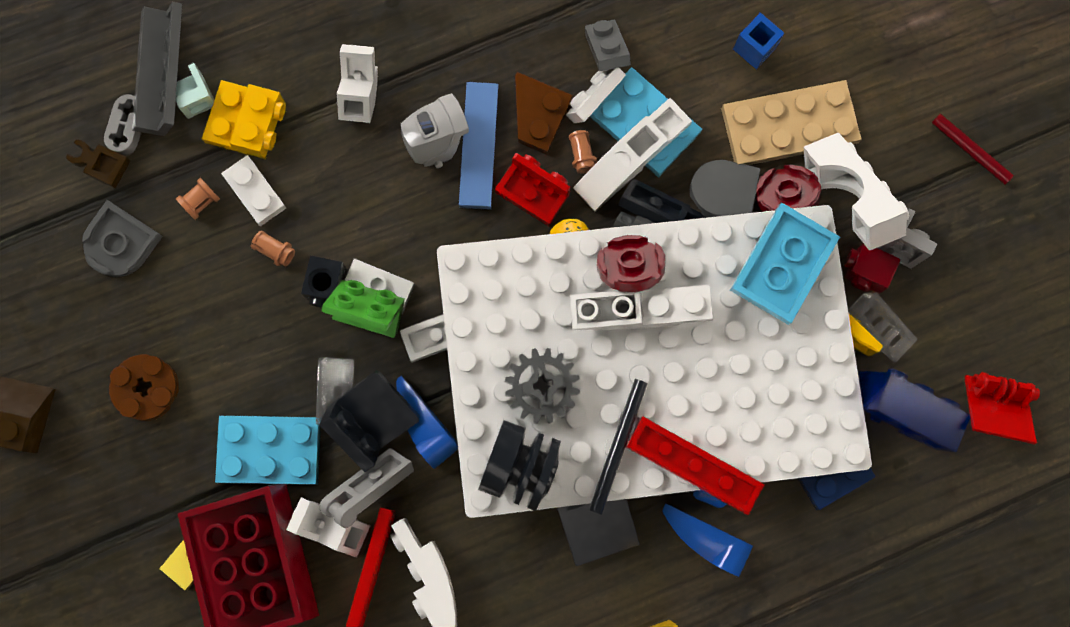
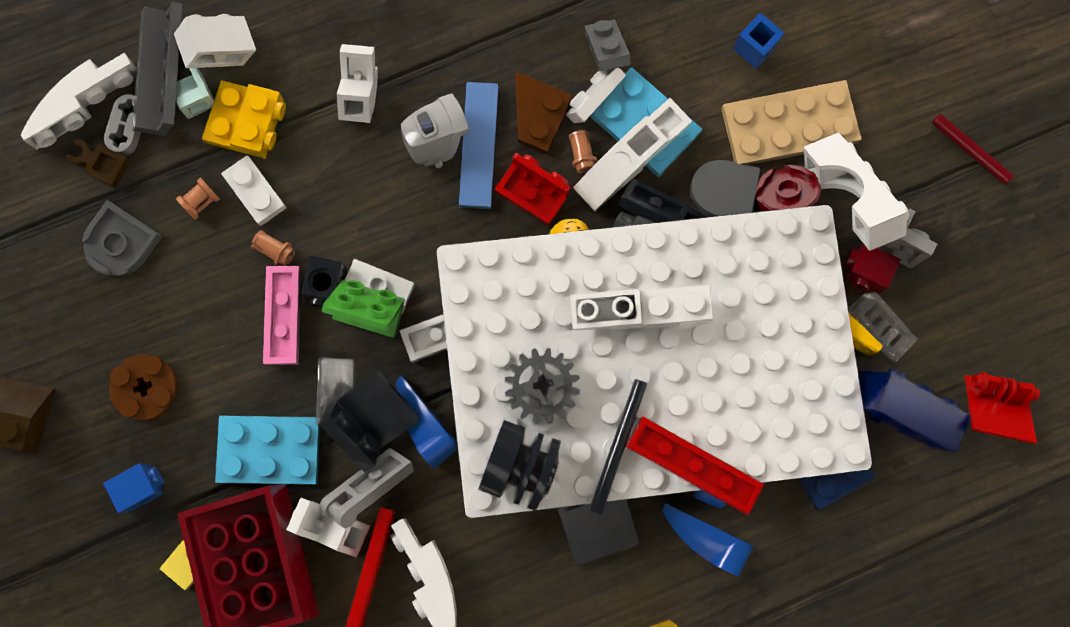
dark red tile [597,235,666,292] -> none
medium azure plate [730,202,840,325] -> none
none -> white slope [21,53,137,150]
none -> blue brick [103,463,165,513]
none -> white brick [174,14,256,68]
none -> bright pink plate [263,266,301,365]

